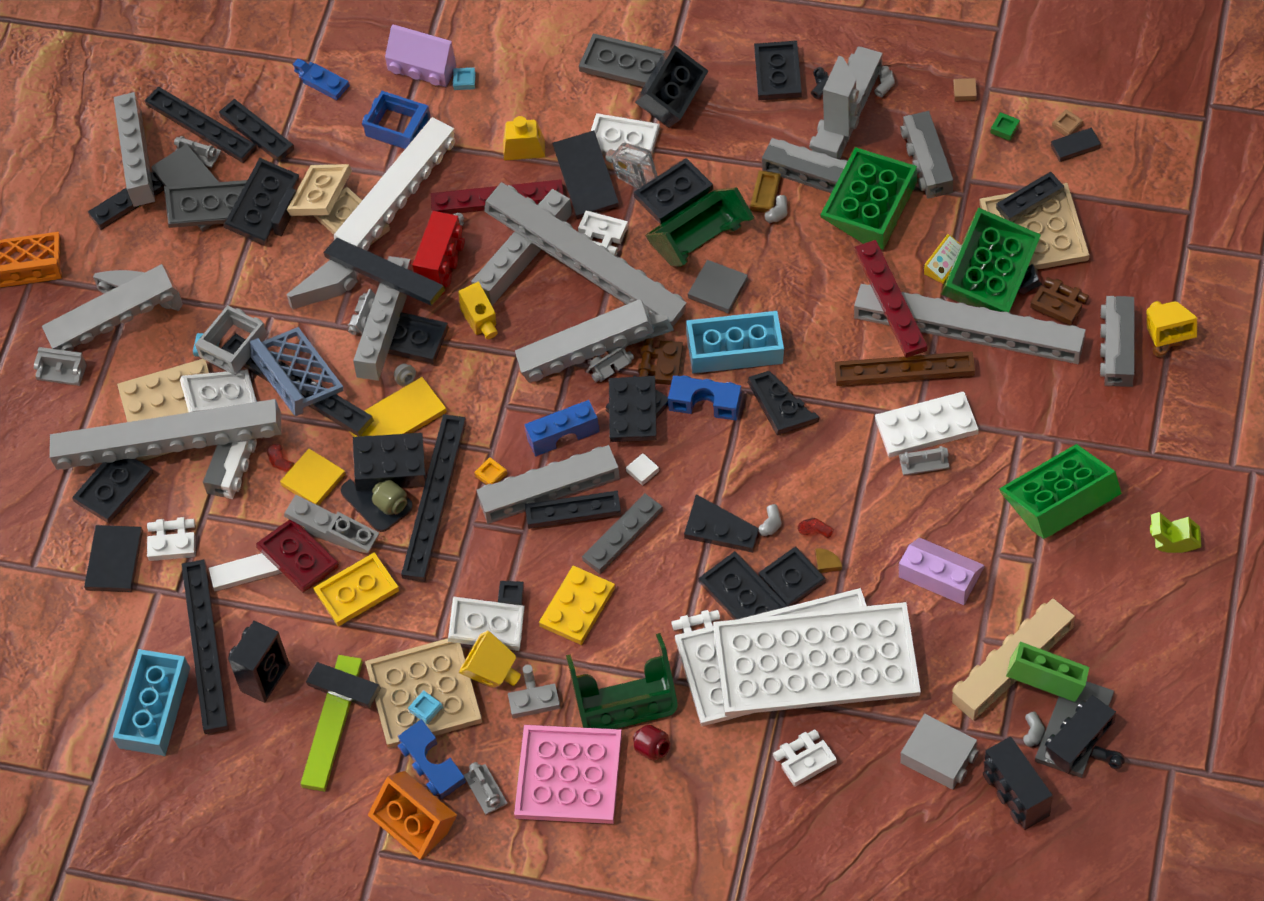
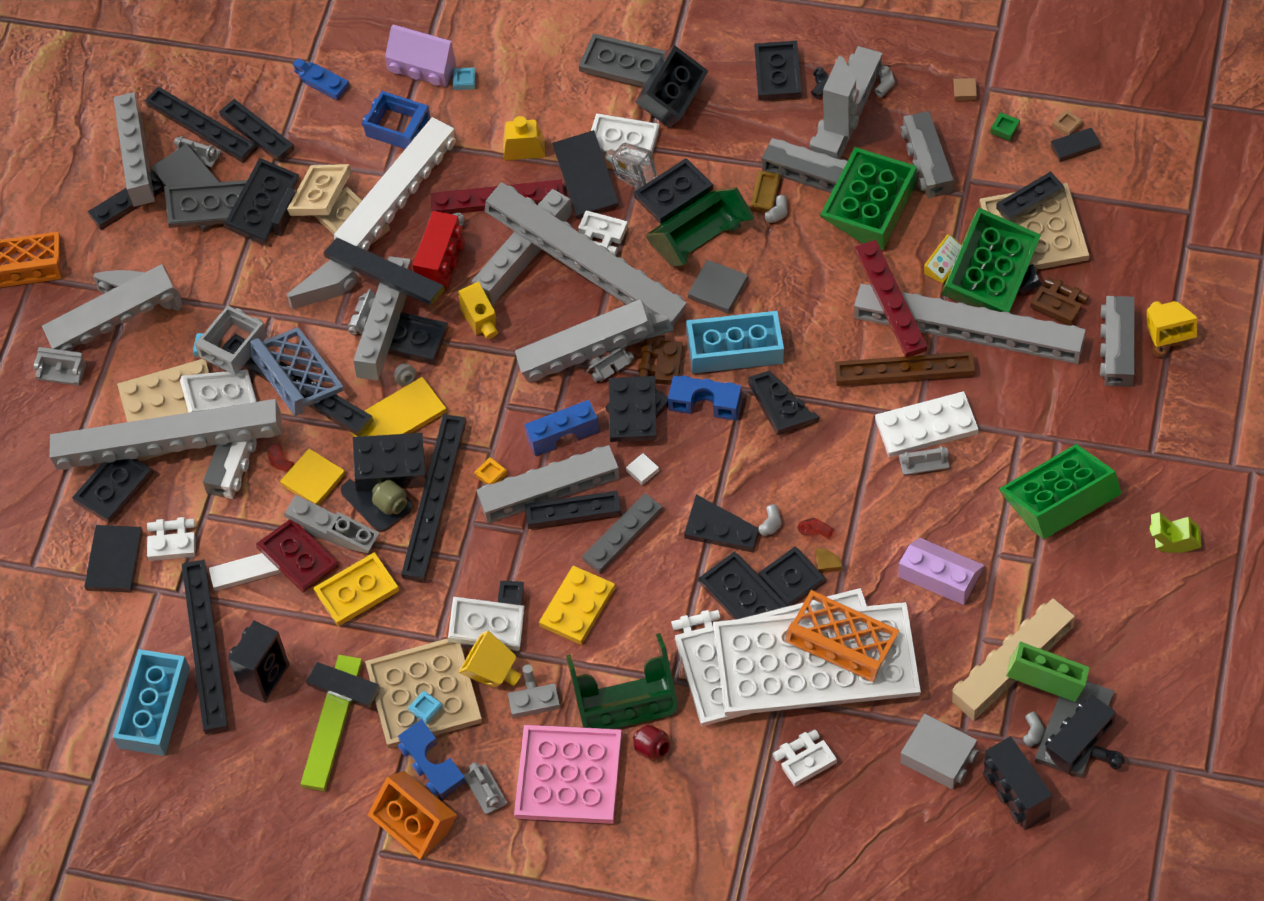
none -> orange fence [785,590,899,682]

